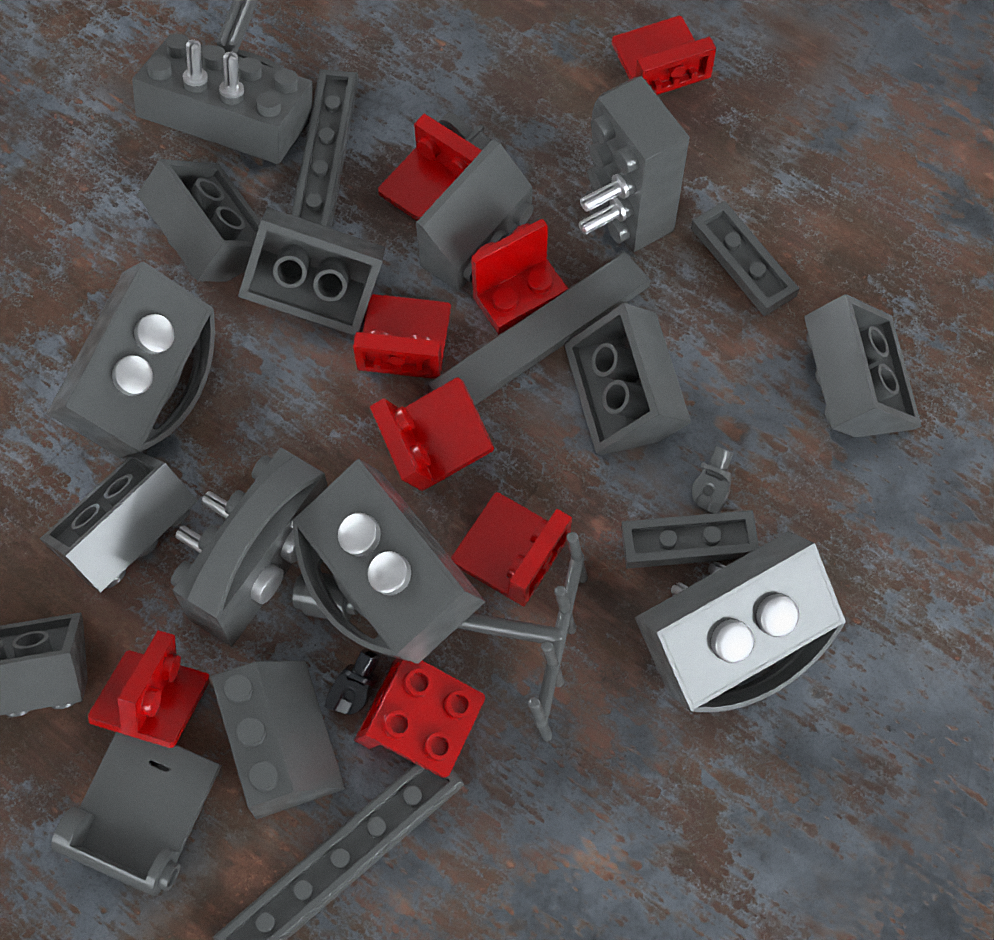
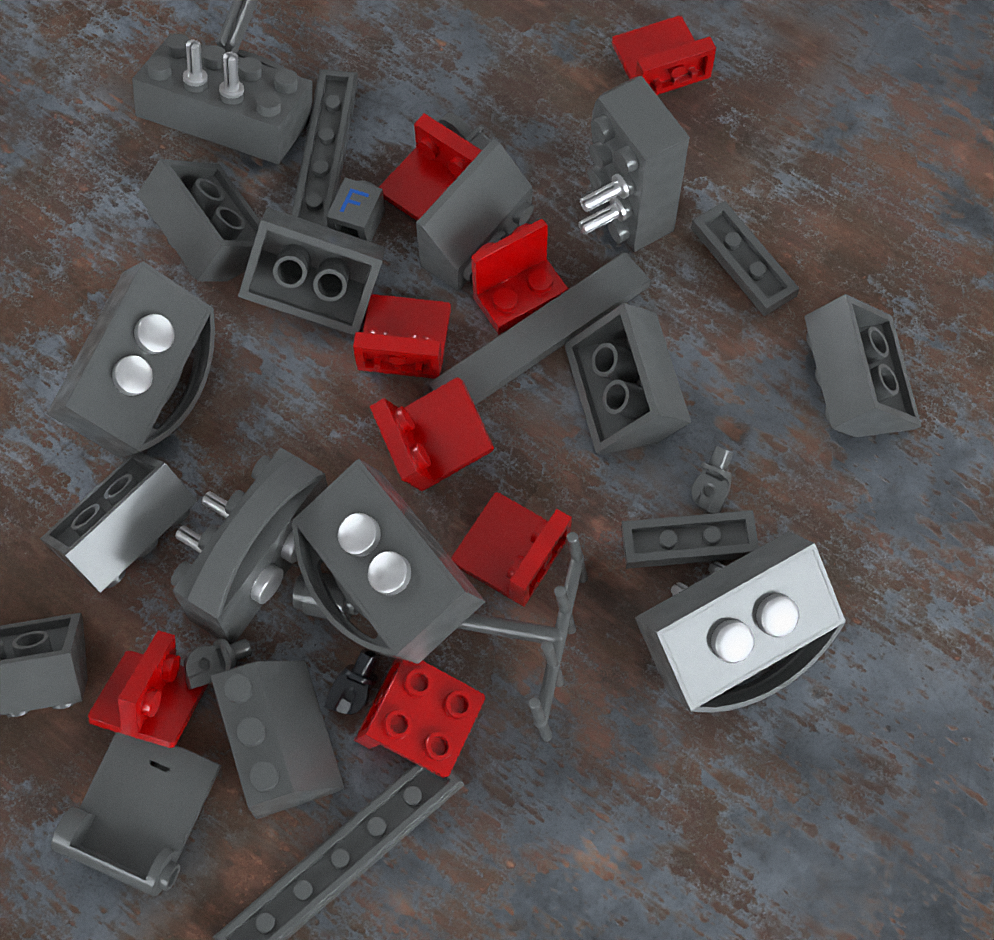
none -> dark grey piece [183,638,252,690]
none -> dark grey brick [326,178,385,242]

